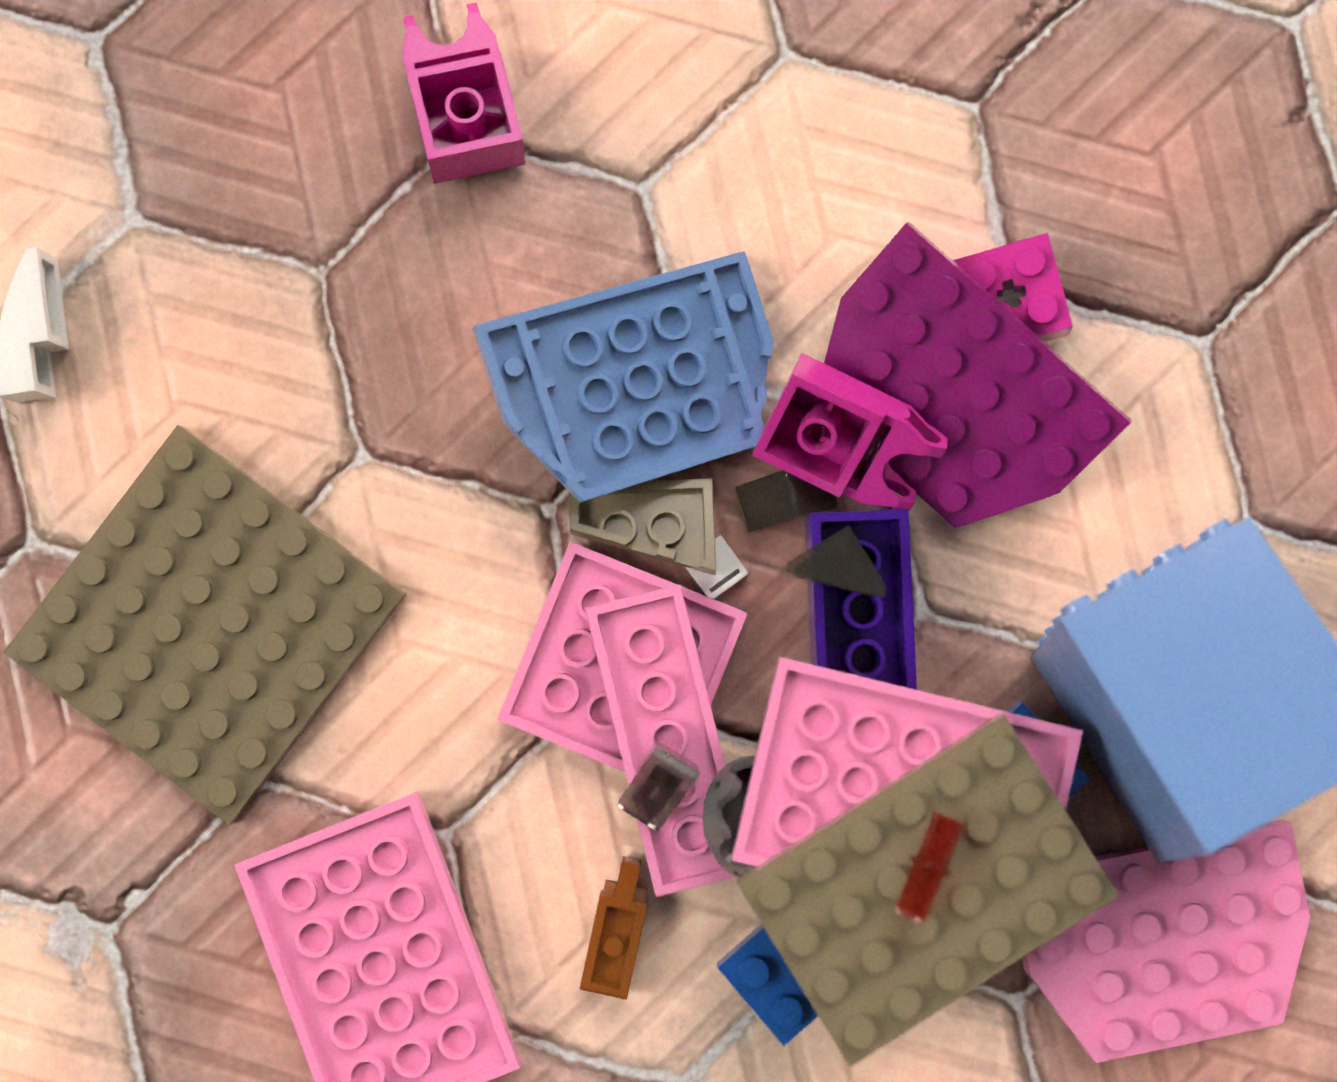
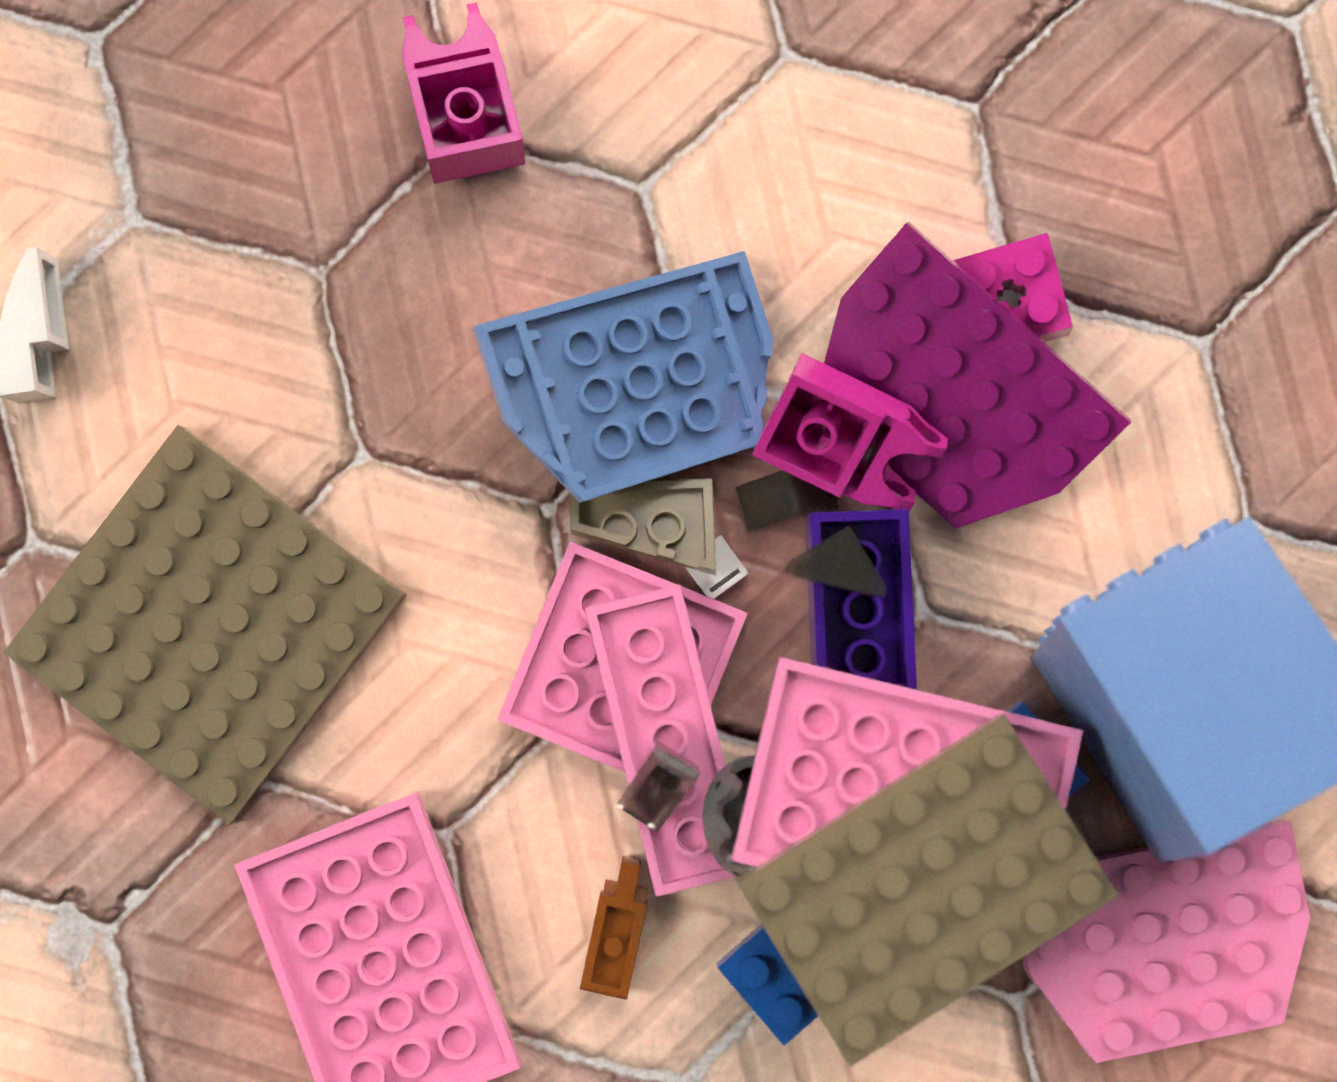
clear red axle [896,811,966,923] -> none

